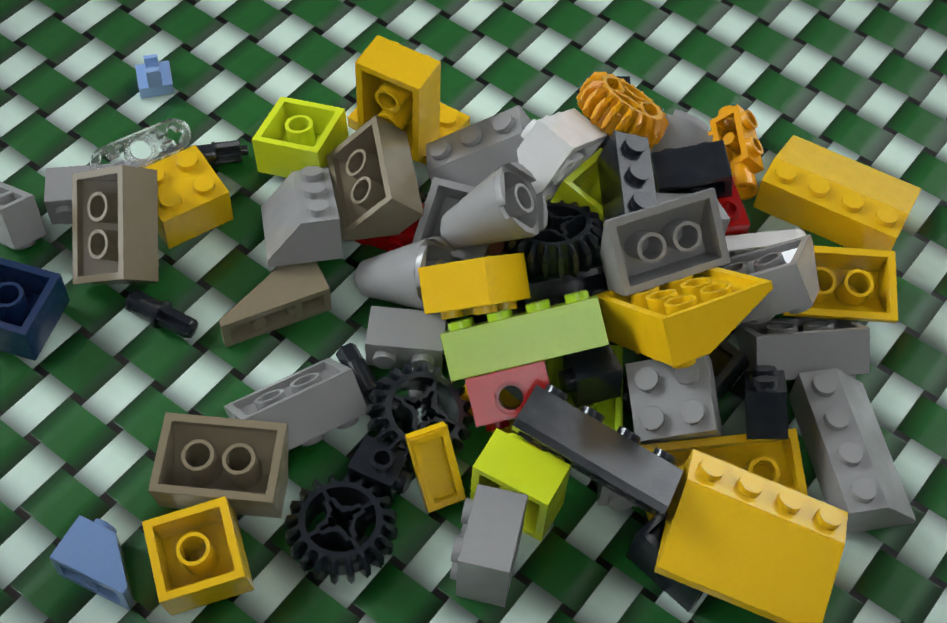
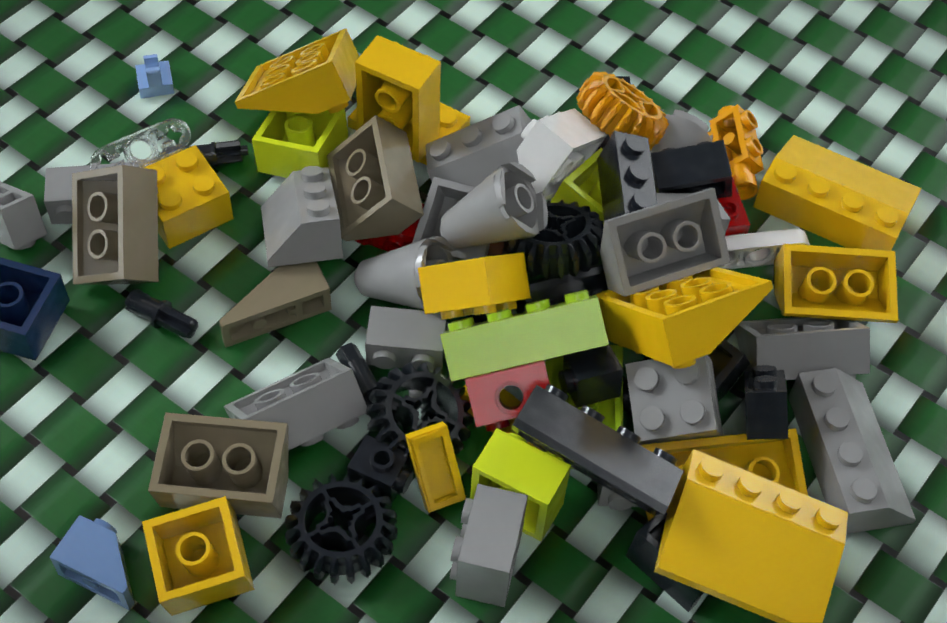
light grey slope [719,234,820,328] -> none
none -> yellow slope [234,28,359,114]

